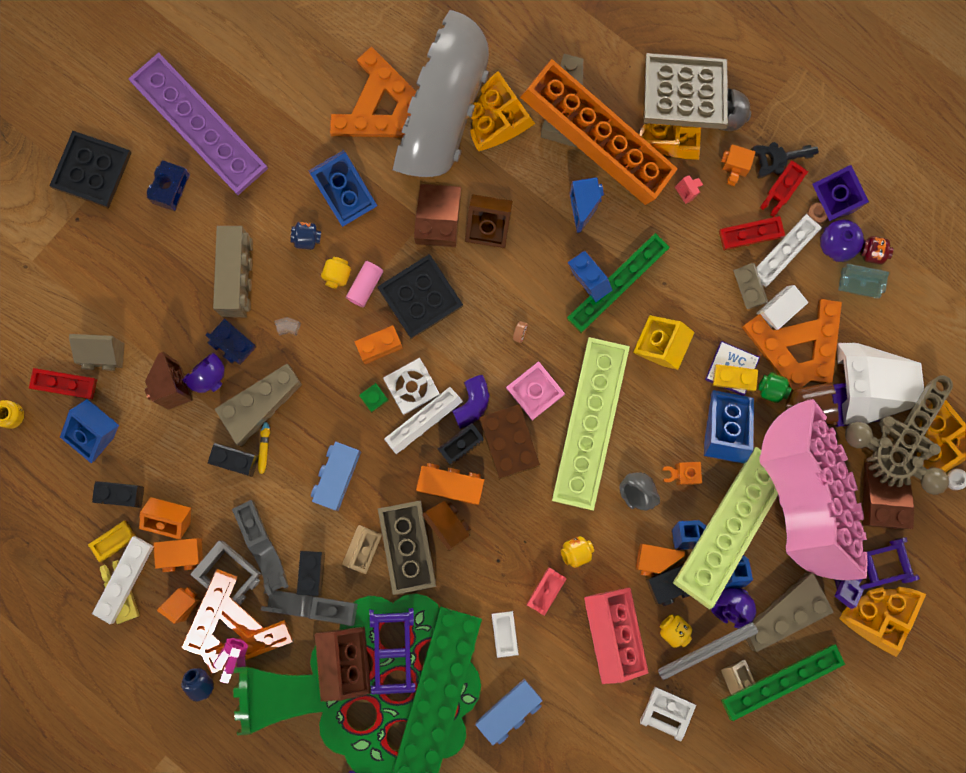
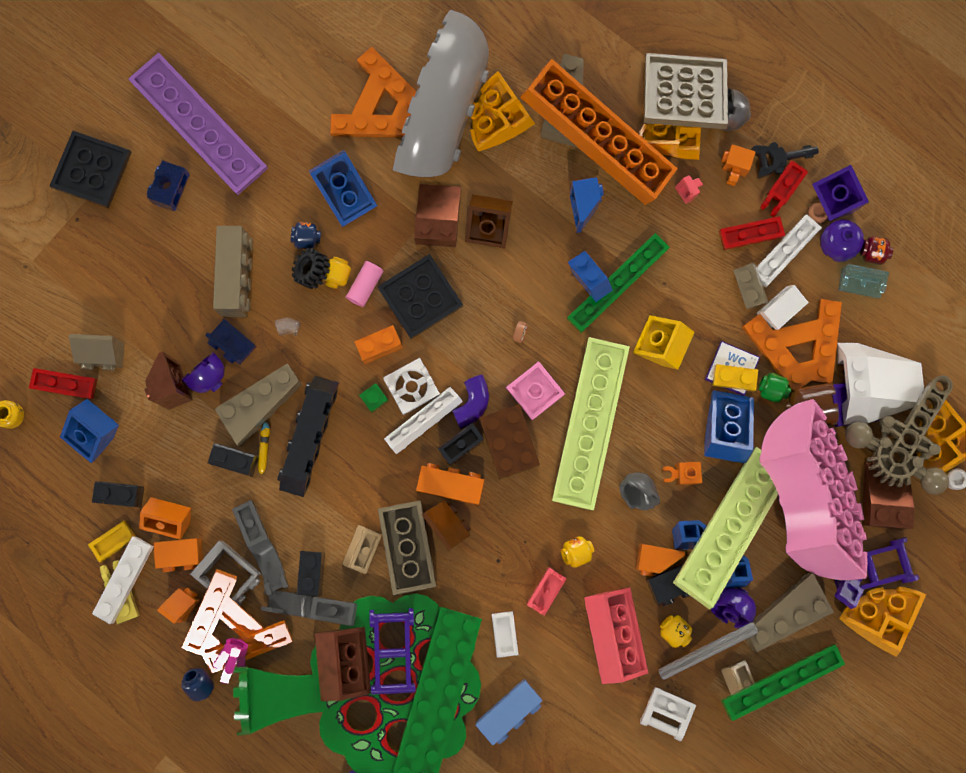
medium blue brick [311,441,361,511] -> none
none -> black brick [277,376,339,497]
none -> black tyre [291,248,330,289]

